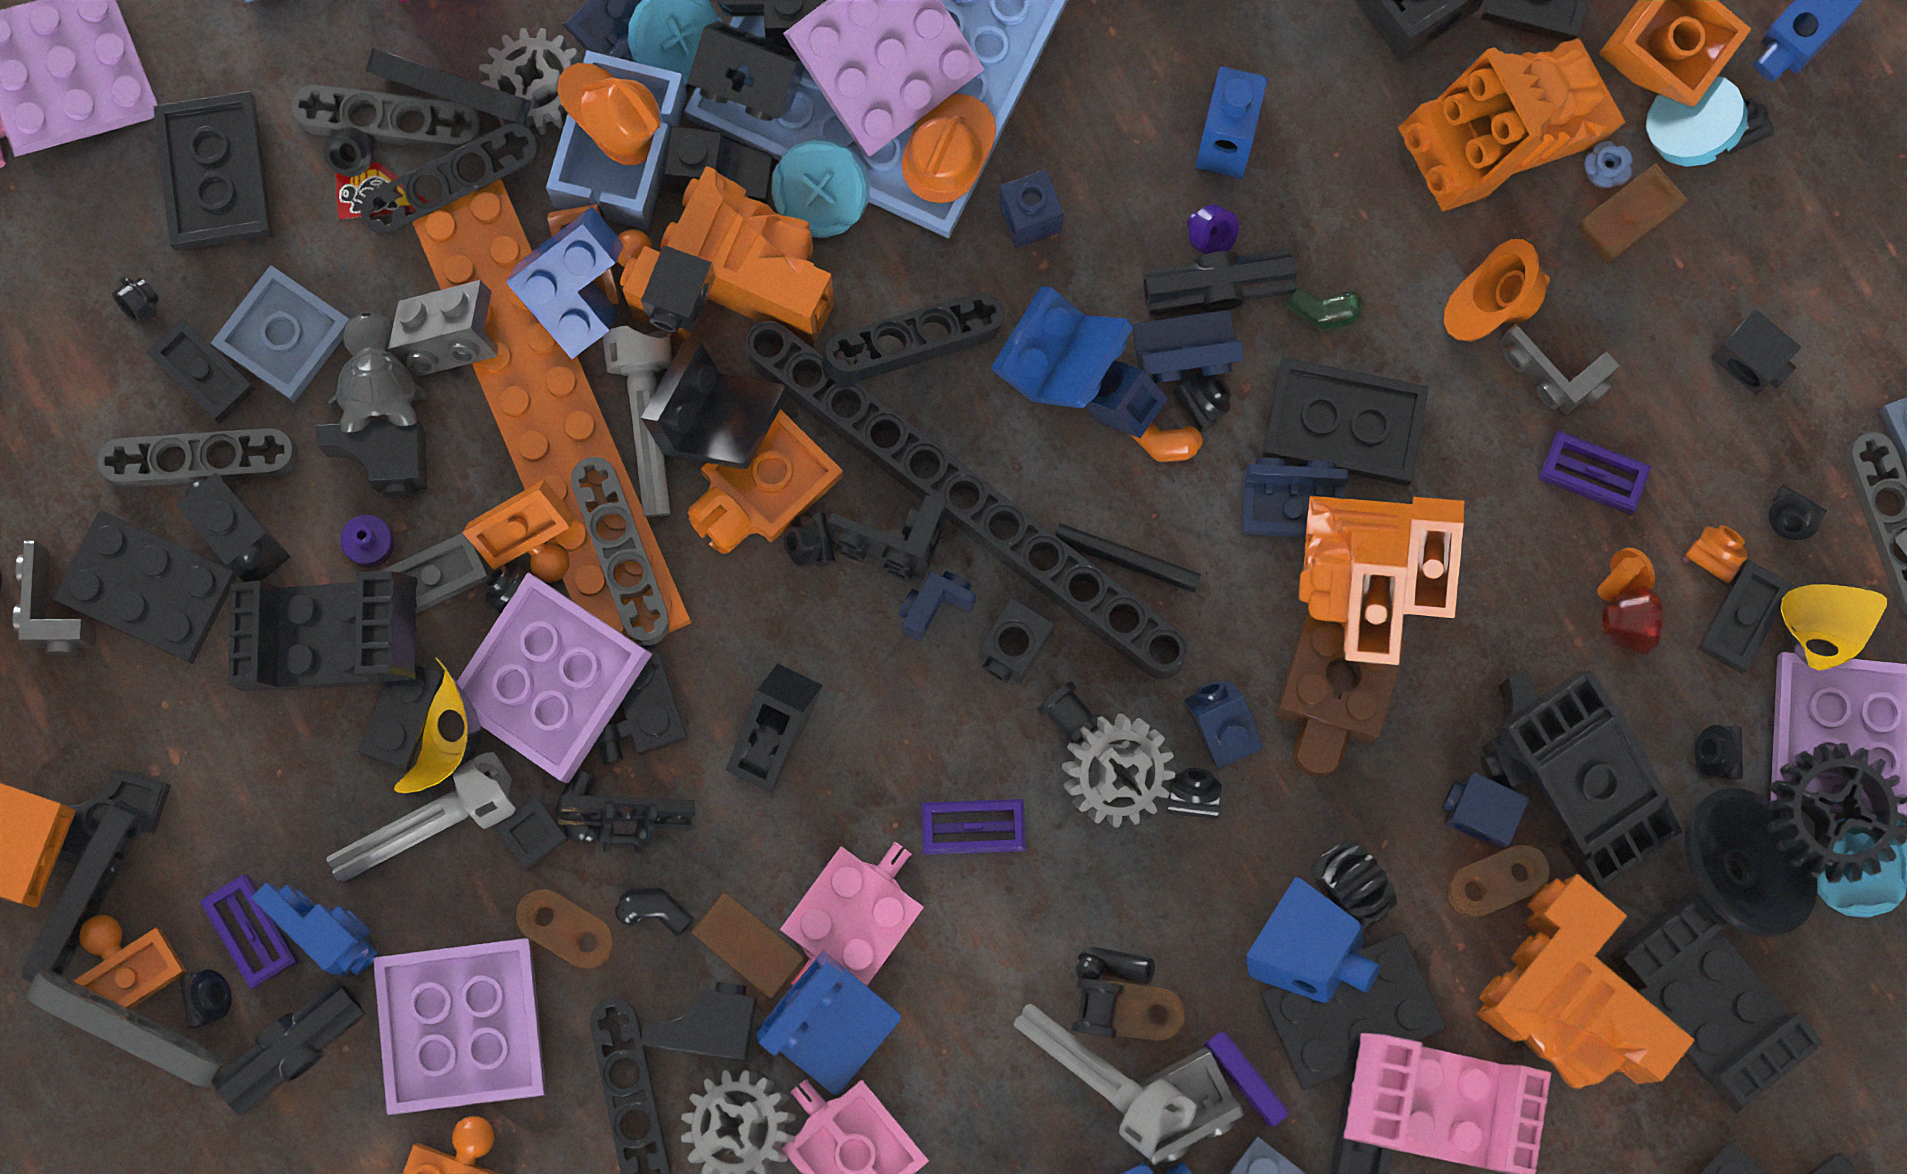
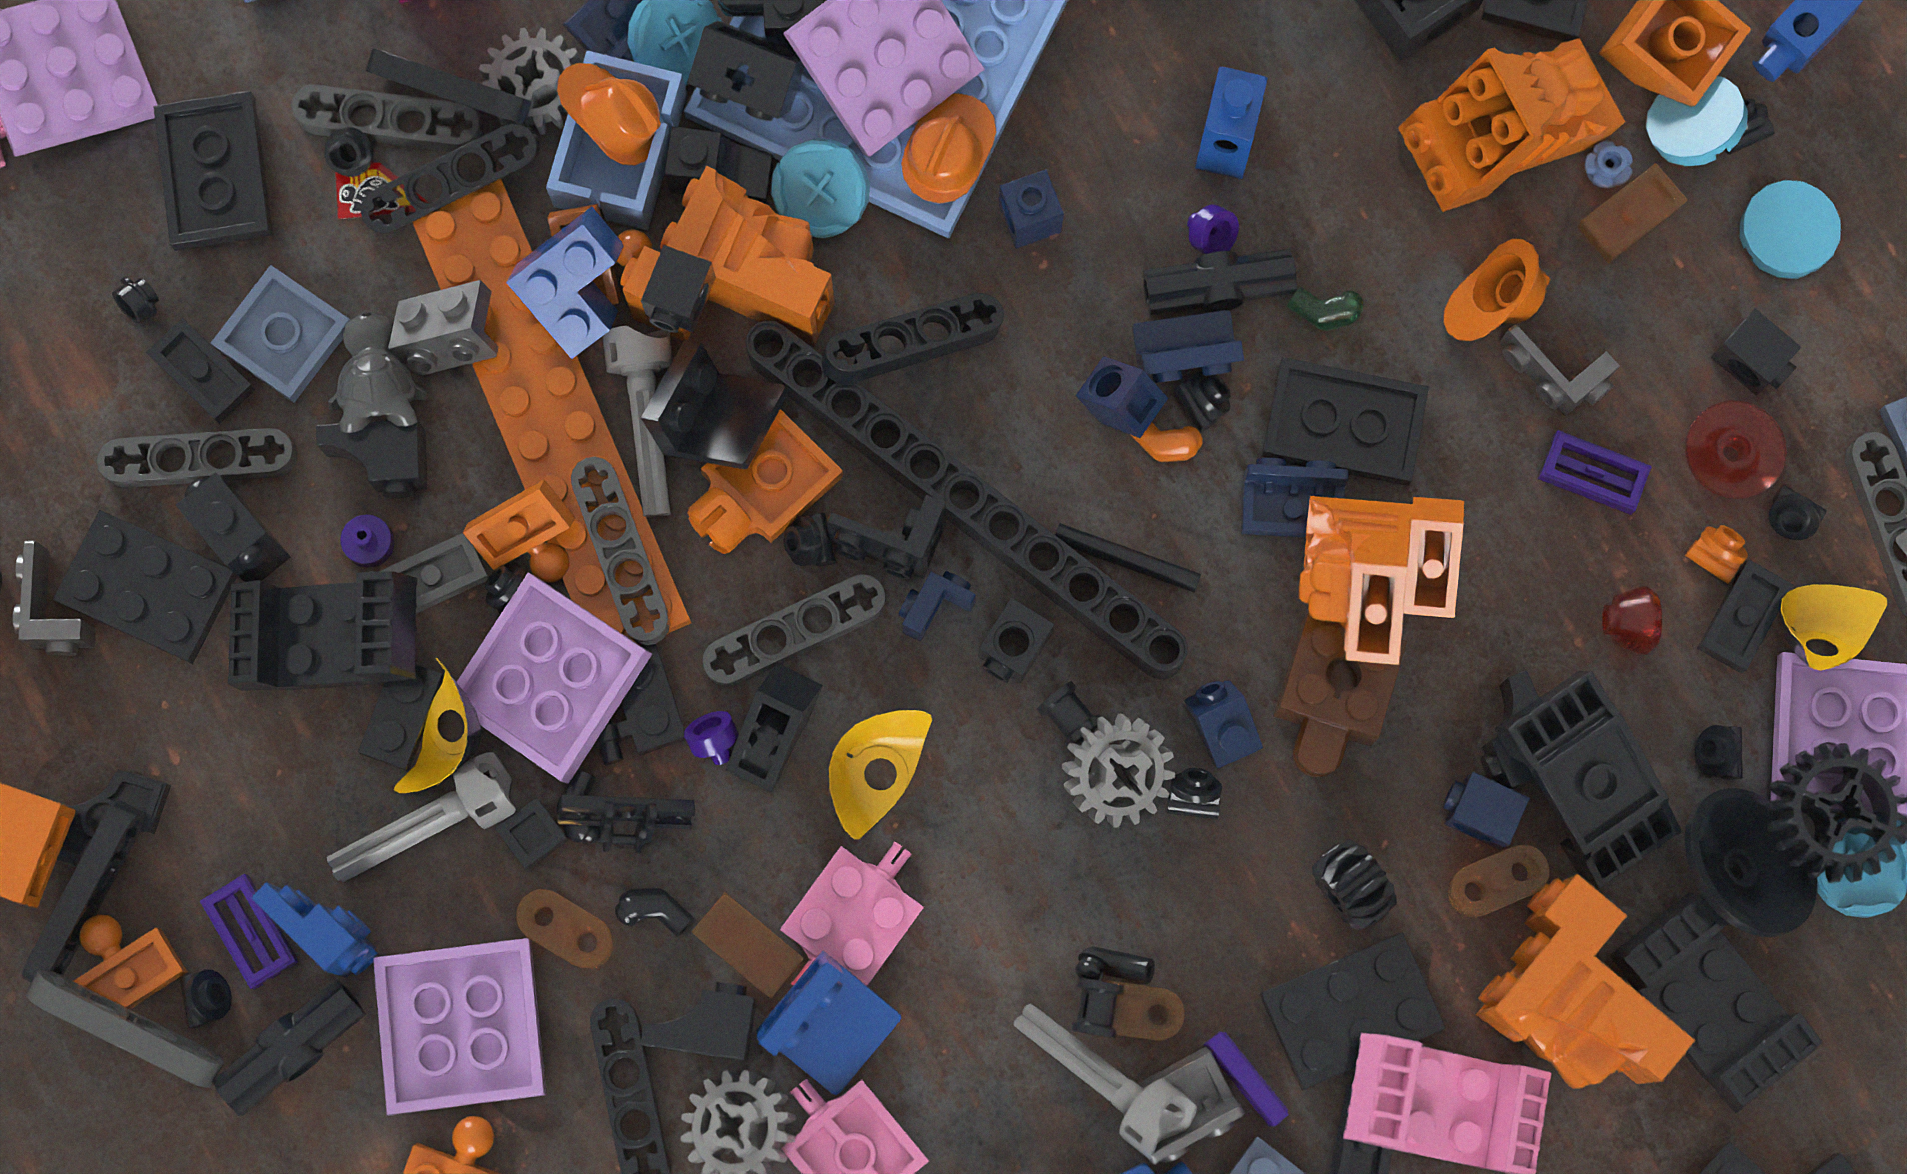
dark purple tile [921,799,1026,855] -> none
blue bracket [990,286,1133,408] -> none
blue torso [1246,877,1381,1002] -> none
orange plate [1597,548,1655,602] -> none
none -> dark purple tile [684,711,739,765]
none -> dark grey beam [702,574,886,687]
none -> yellow piece [829,710,932,839]
none -> clear red dish [1685,400,1787,499]
none -> medium azure tile [1739,180,1841,279]

